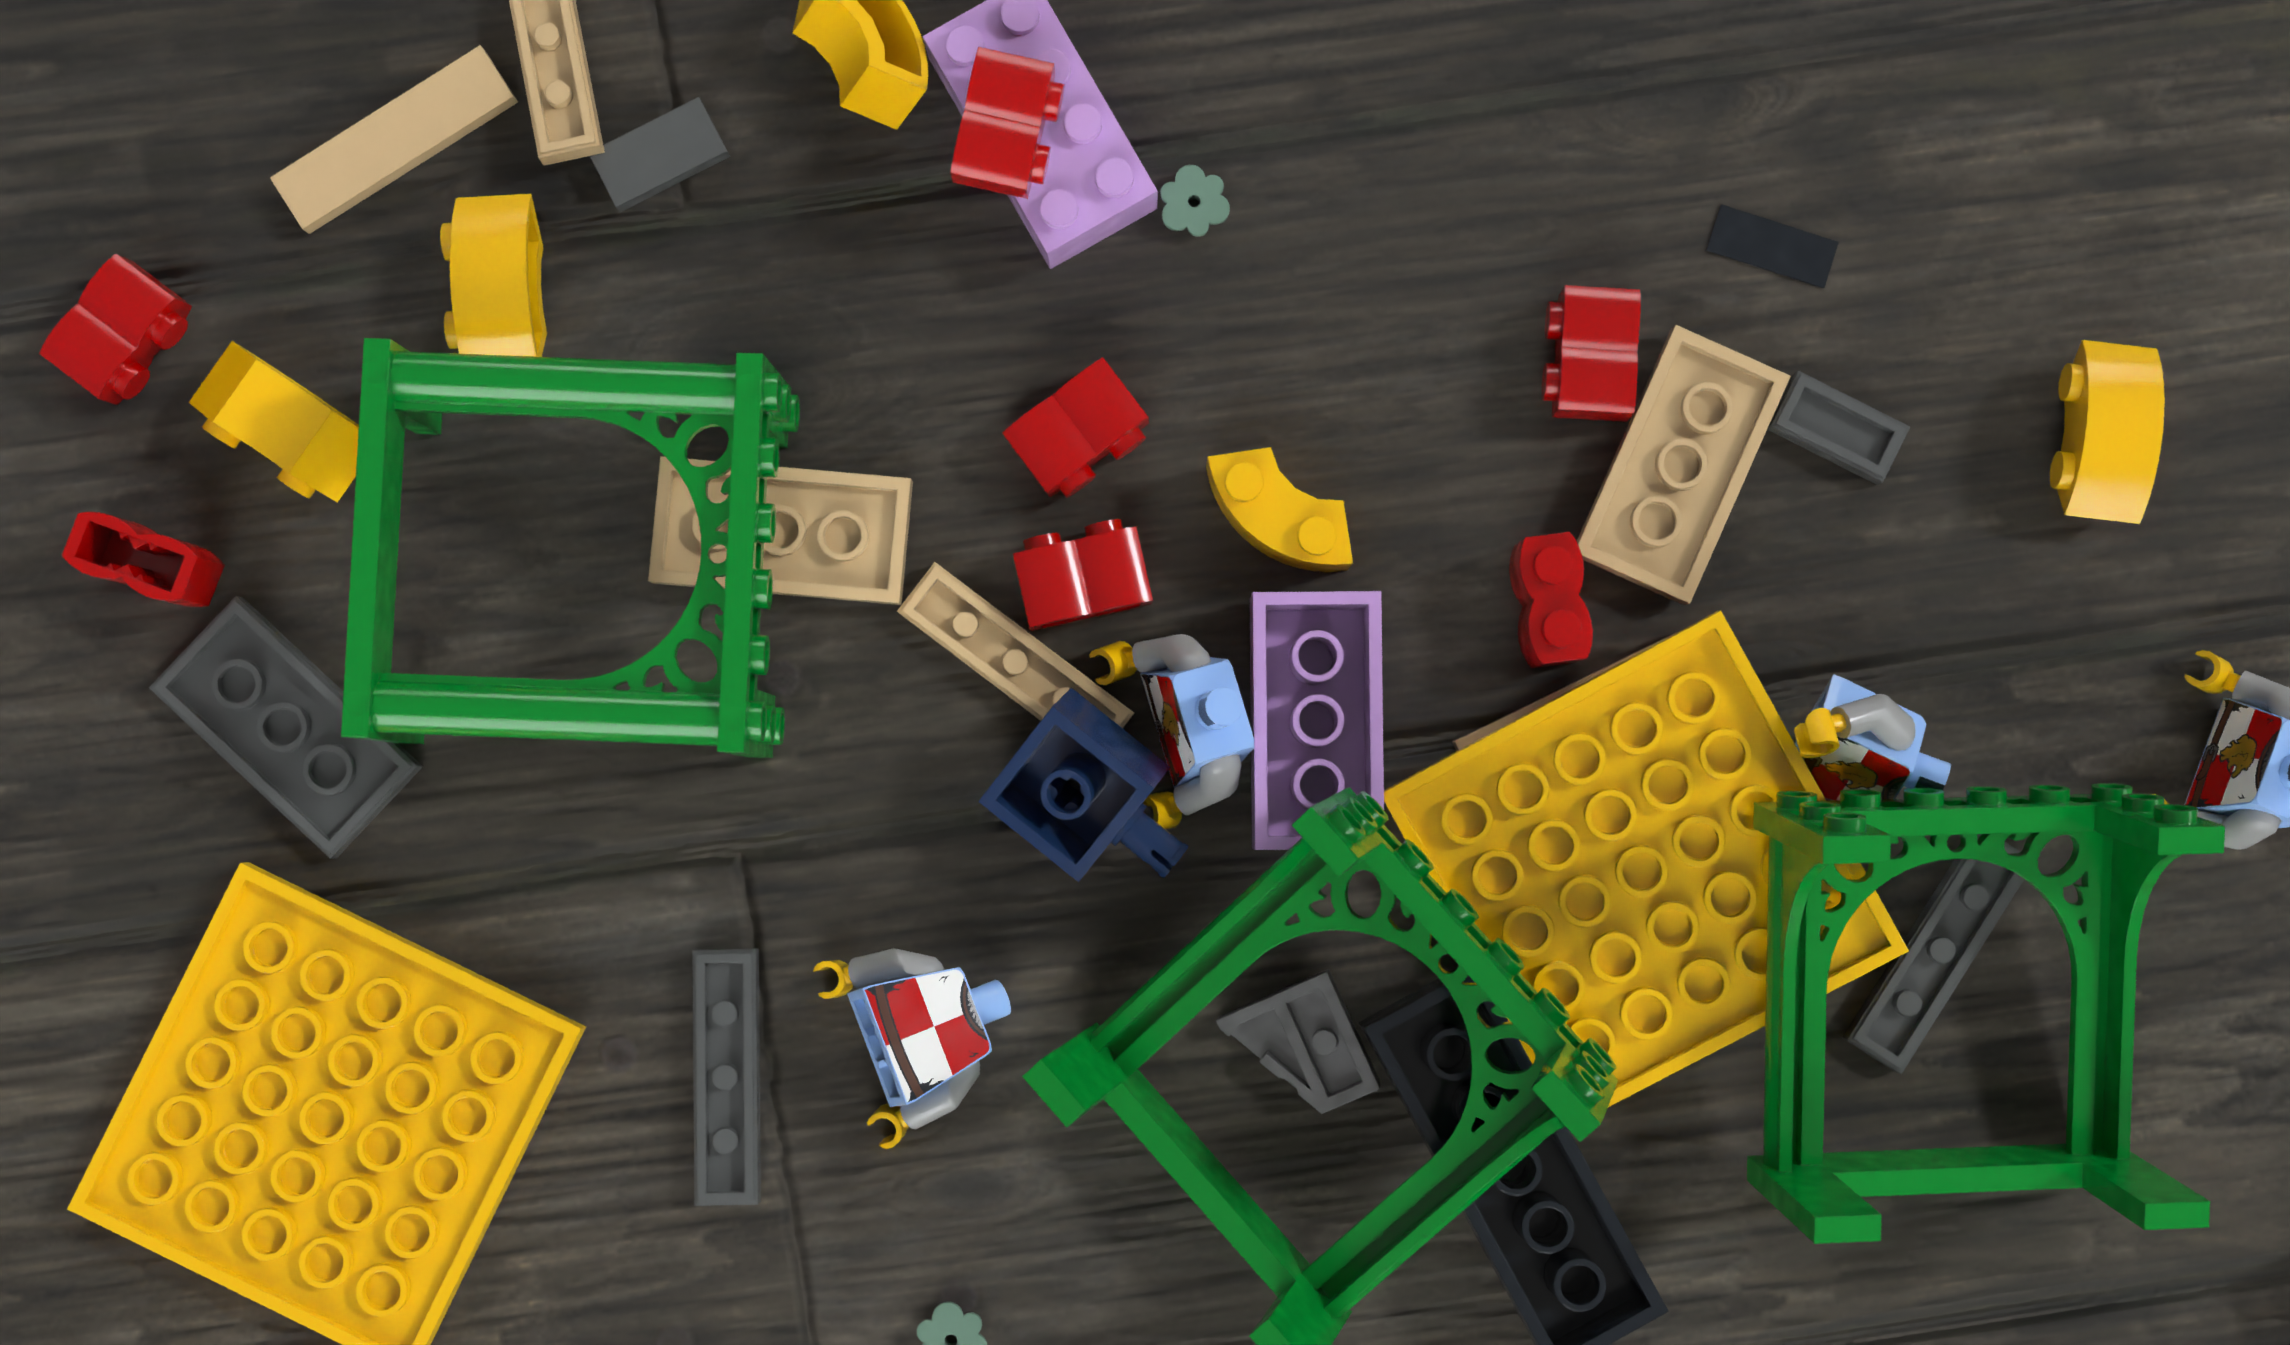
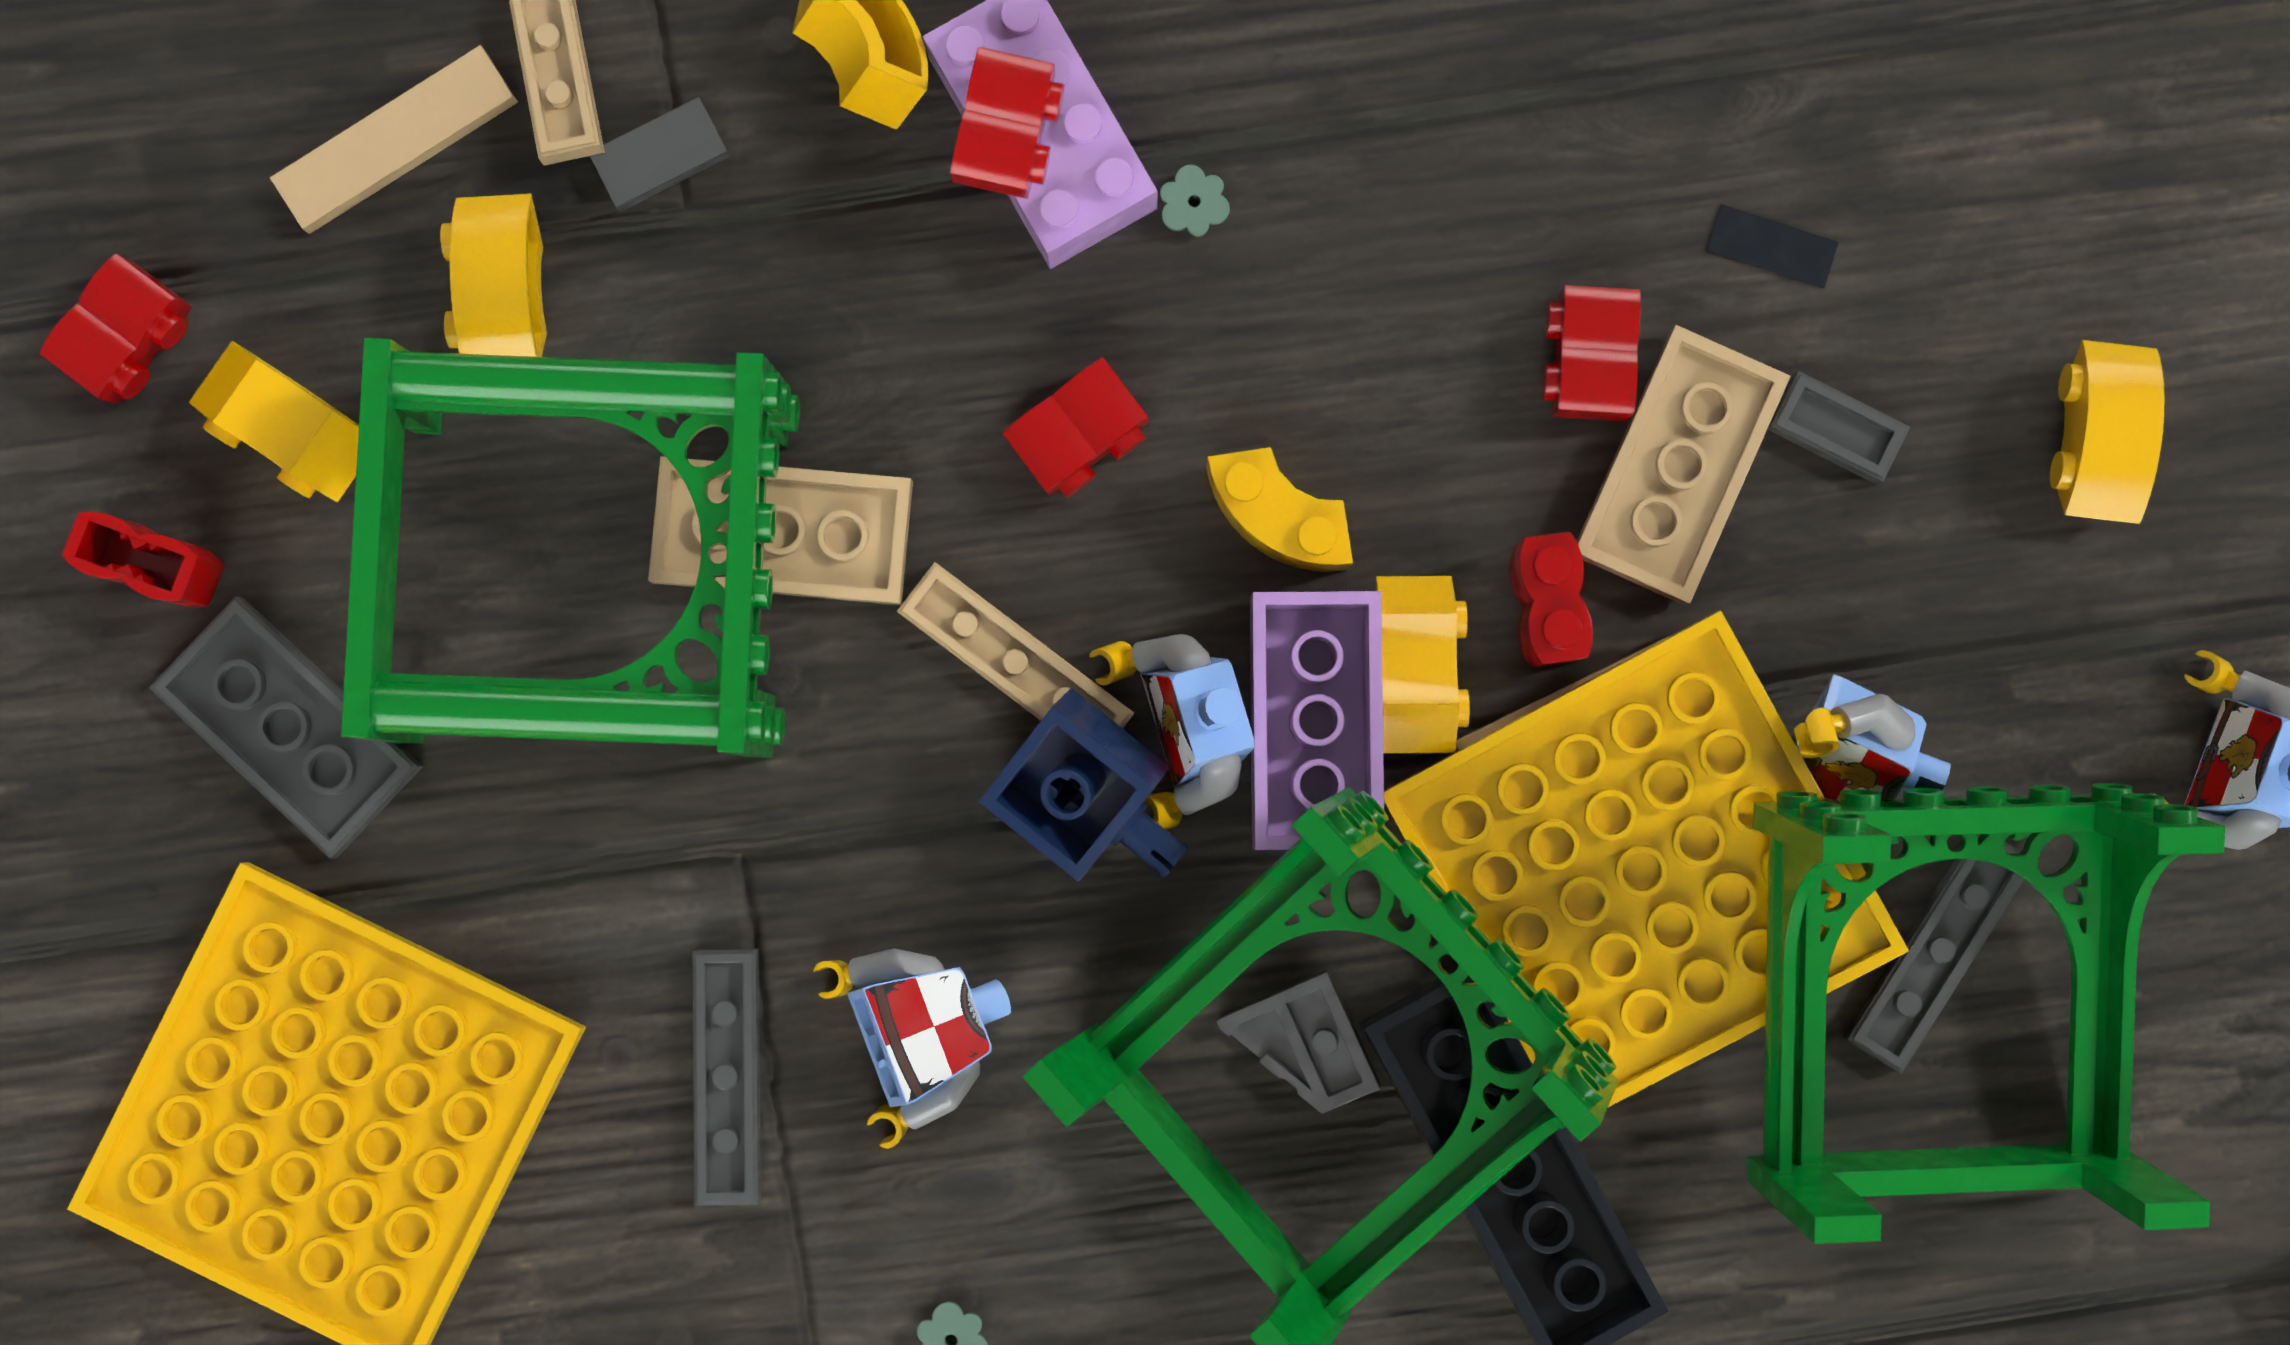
red brick [1013,519,1153,631] -> none
none -> yellow brick [1375,576,1470,753]

